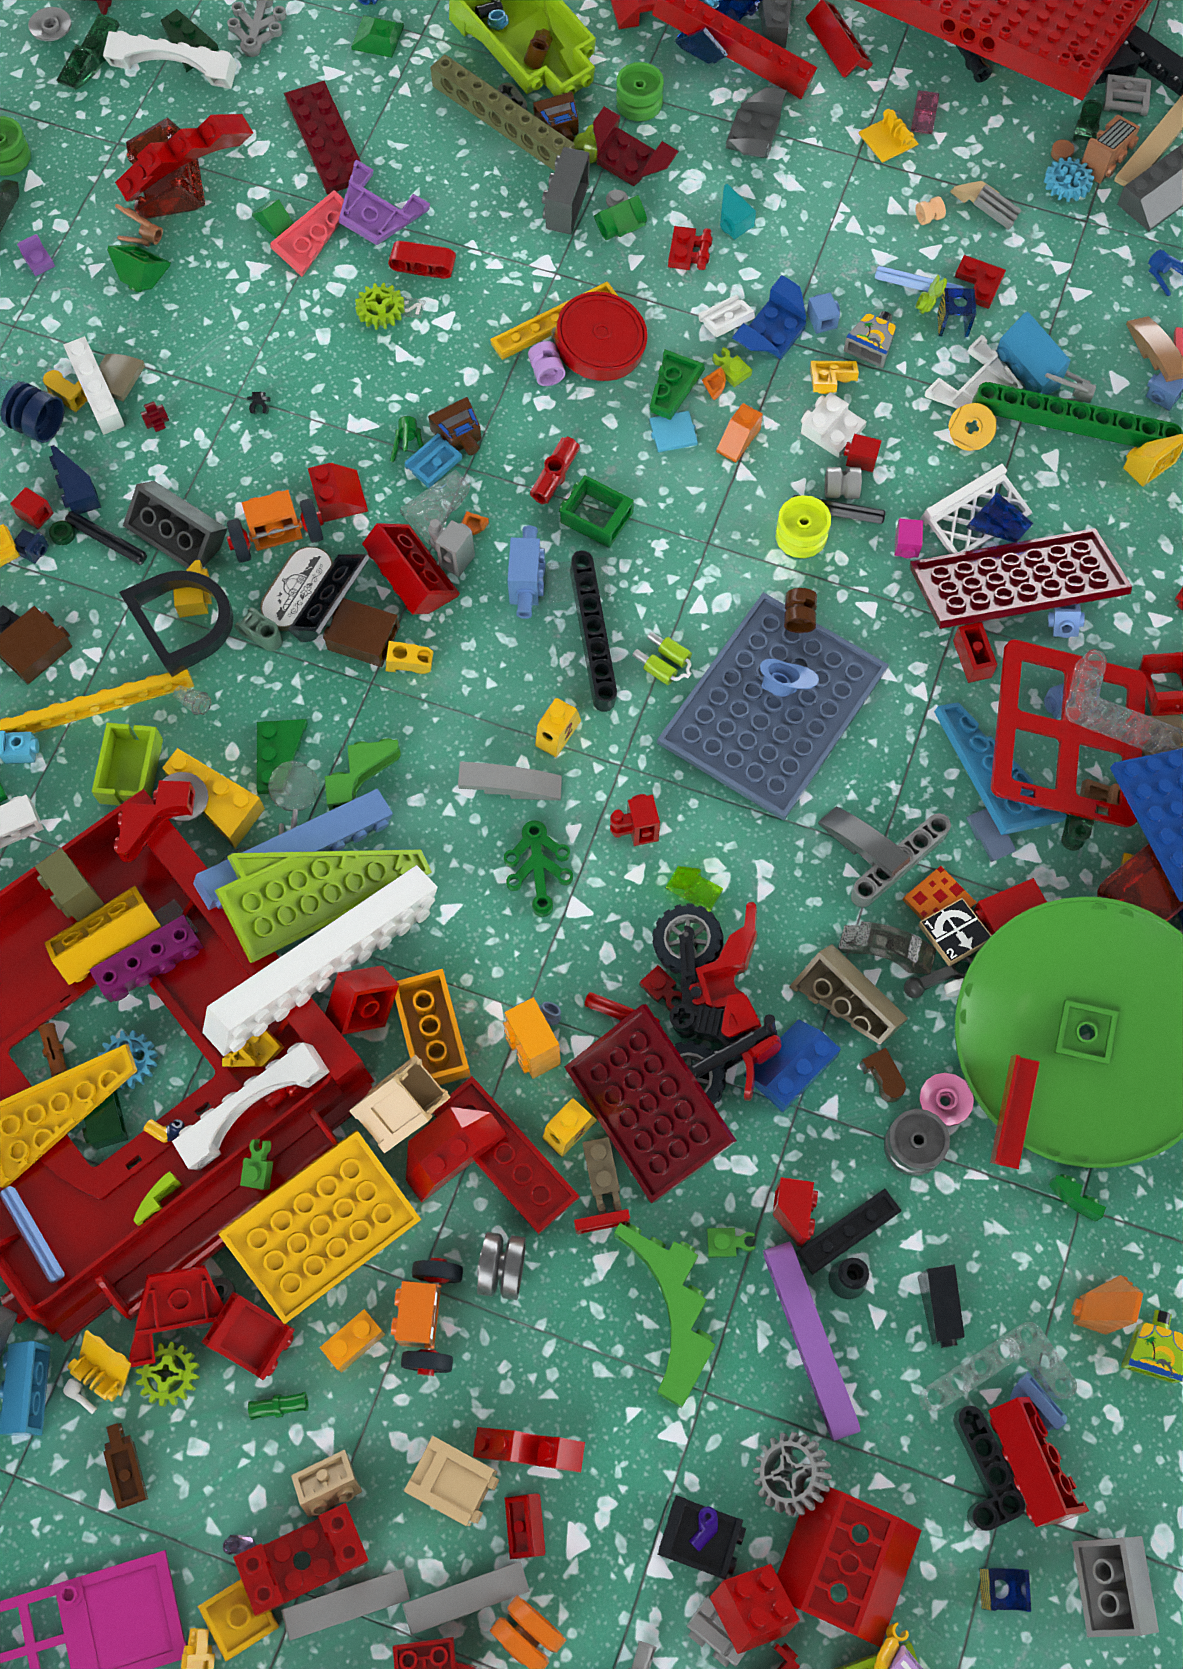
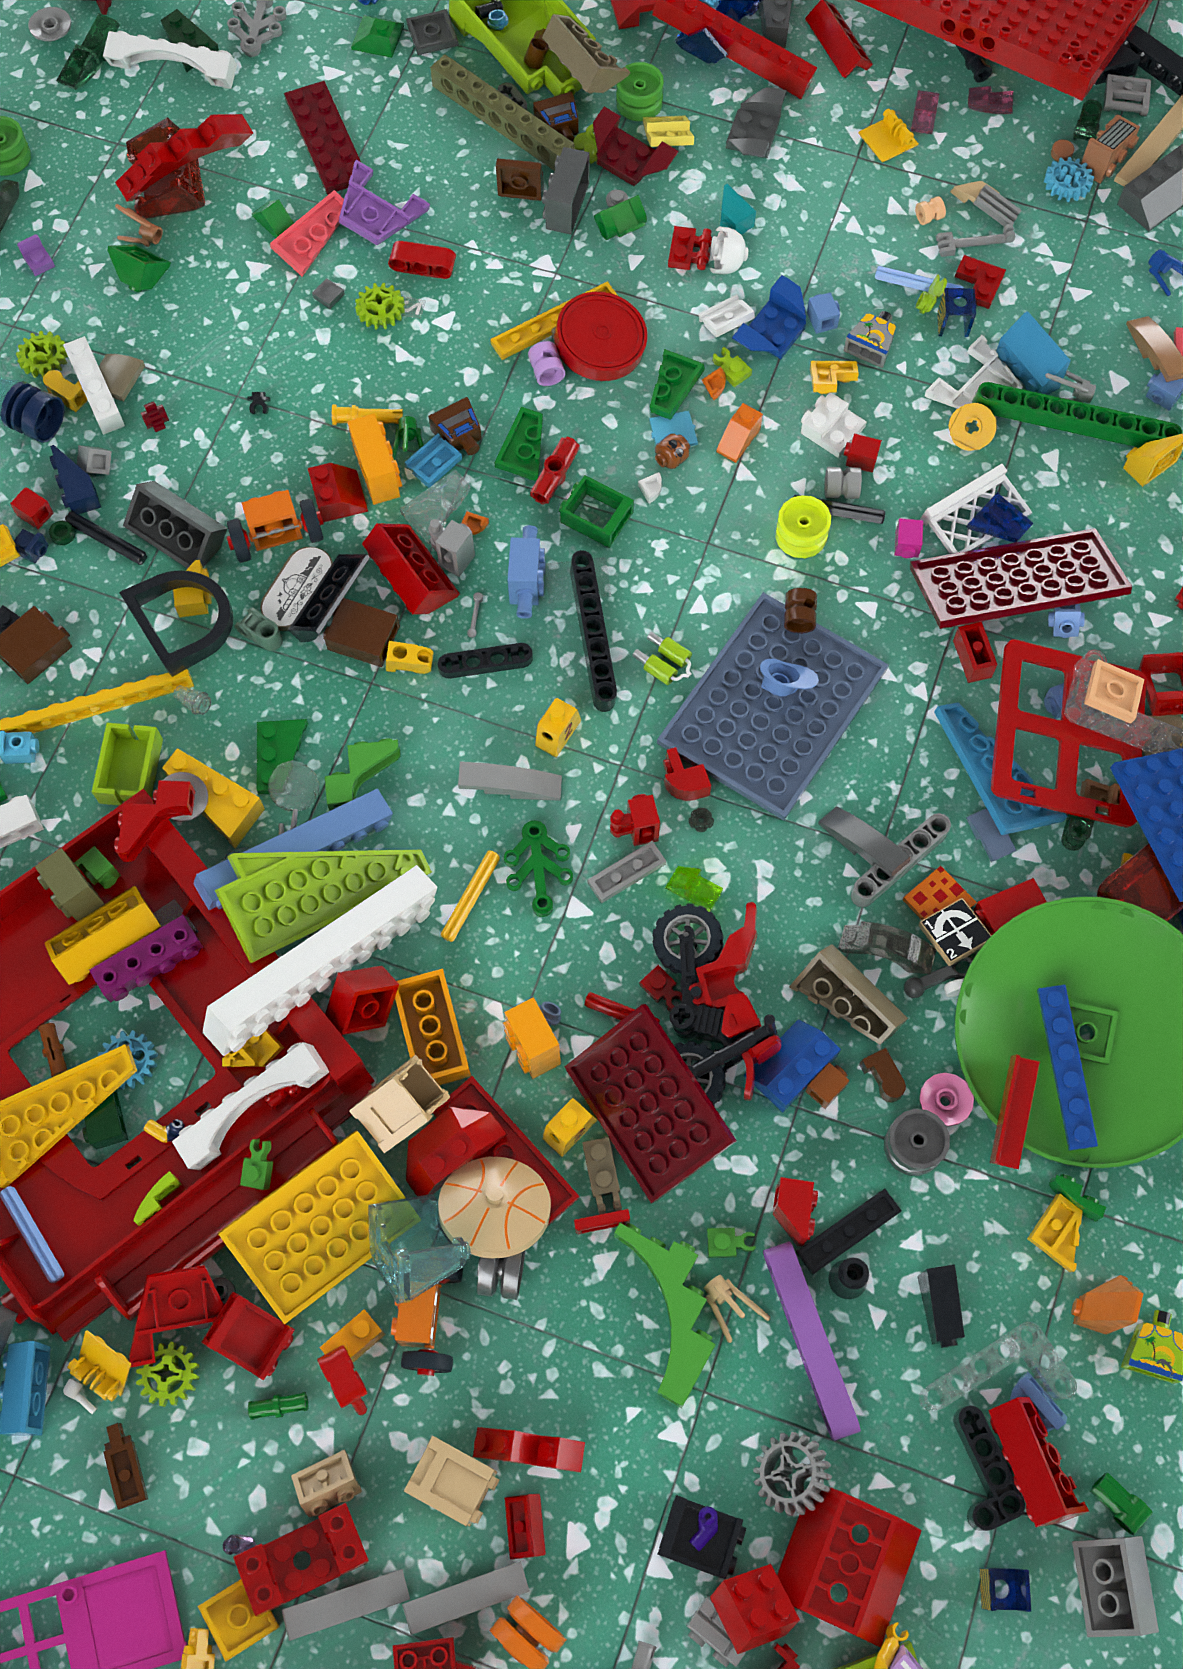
none -> lime gear [16,331,68,378]
none -> bright green brick [74,846,121,889]
none -> light grey panel [77,445,112,475]
none -> flat silver tile [312,278,345,309]
none -> red beam [317,1345,368,1415]
none -> yellow pin [332,404,403,425]
none -> light orange brick [347,413,402,505]
none -> clear light blue windscreen [368,1194,471,1304]
none -> dark grey plate [406,9,459,55]
none -> black beam [438,643,533,679]
none -> tan dish [438,1157,551,1258]
none -> yellow axle [441,850,500,942]
none -> light grey hinge [467,592,483,638]
none -> green wing [494,407,543,481]
none -> reddish brown plate [496,158,544,201]
none -> dark tan wedge [542,14,630,94]
none -> light grey plate [587,841,666,904]
none -> white tile [638,472,662,503]
none -> light yellow slope [643,116,694,147]
none -> dark orange head [655,433,690,469]
none -> red brick [663,747,711,801]
none -> clear smoke plate [689,808,714,832]
none -> tan plant [703,1274,770,1343]
none -> white cylinder [709,226,748,274]
none -> dark orange brick [805,1062,850,1109]
none -> light grey hinge [936,224,1016,257]
none -> clear pink slope [968,86,1014,114]
none -> yellow wing [1027,1194,1083,1272]
none -> blue plate [1037,985,1098,1151]
none -> light nougat plate [1084,659,1144,724]
none -> green piece [1090,1472,1153,1536]

